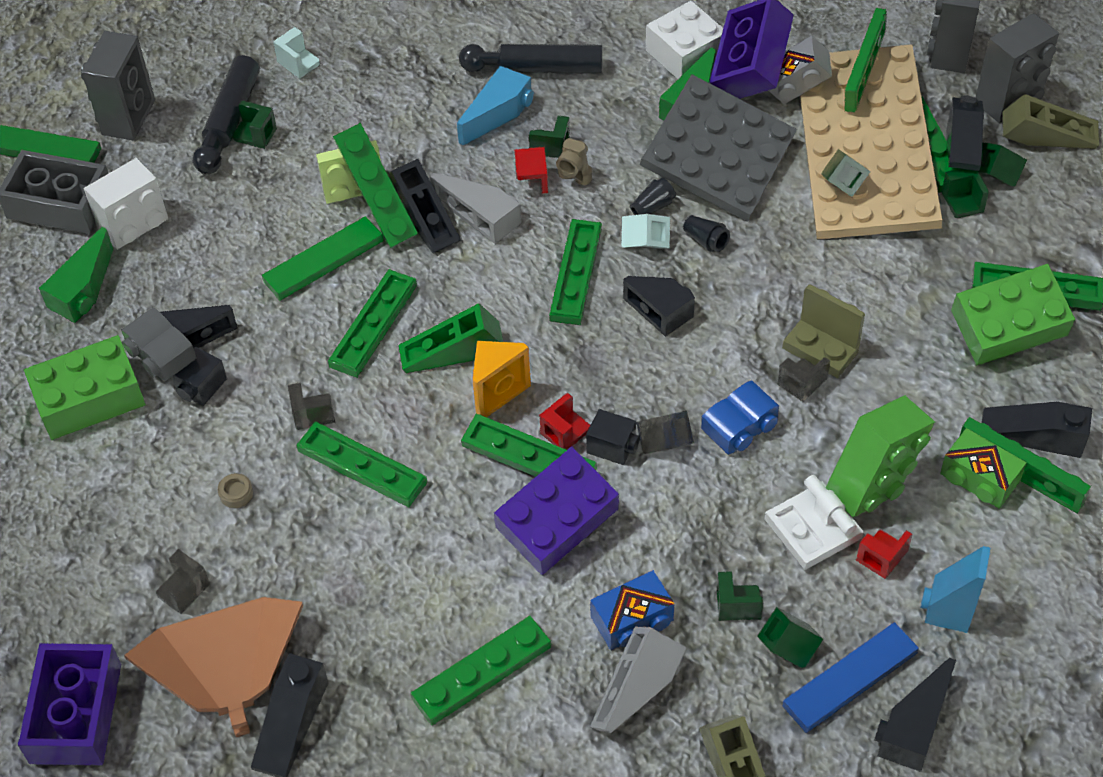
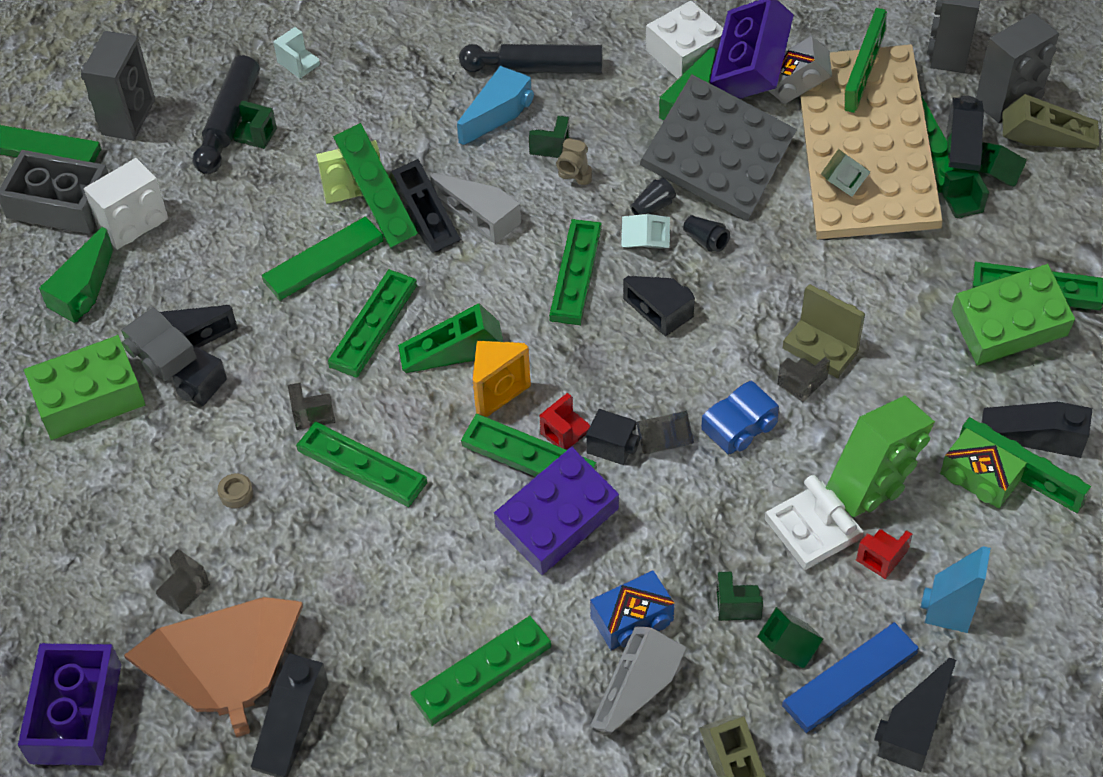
red panel [514,147,548,194] -> none

